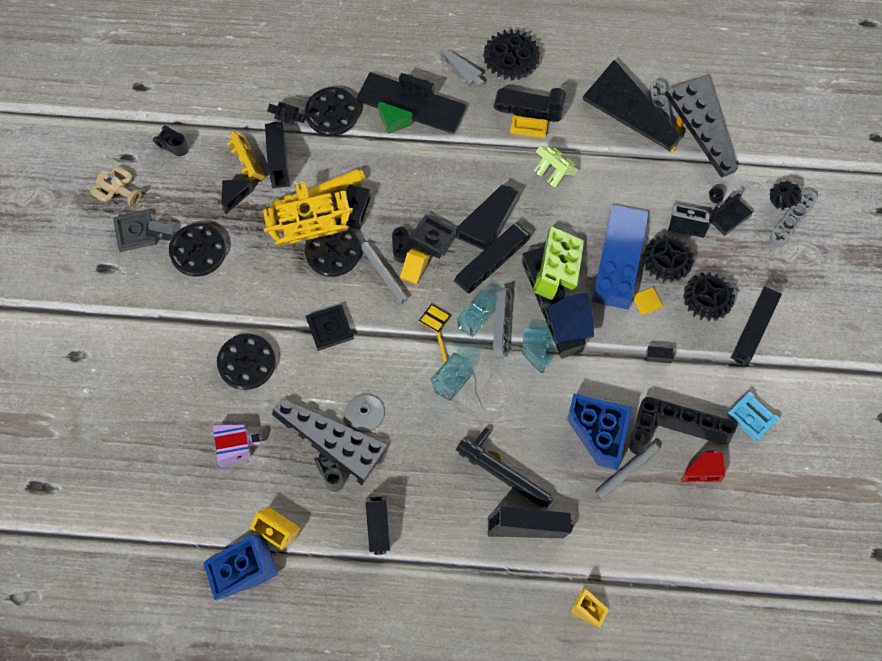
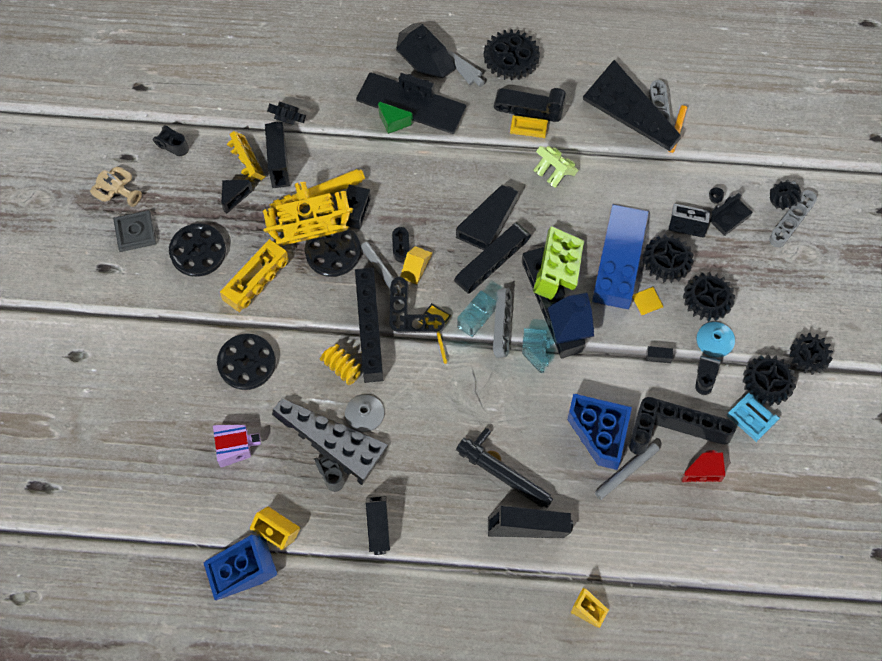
piece [146,220,173,240] -> none
black wedge [305,87,359,136] -> none
black tile [306,304,354,351] -> none
black tile [407,214,456,259] -> none
clear light blue brick [430,352,474,401] -> none
wing [665,75,738,178] -> none
black slope [731,286,782,366] -> none
none -> yellow brick [220,239,289,313]
none -> yellow piece [320,344,362,385]
none -> black brick [355,268,384,383]
none -> black beam [389,277,446,333]
none -> black wedge [396,24,456,79]
none -> black piece [695,356,720,395]
none -> medium azure dish [696,322,735,358]
none -> black gear [742,354,797,406]
none -> black gear [789,333,833,375]

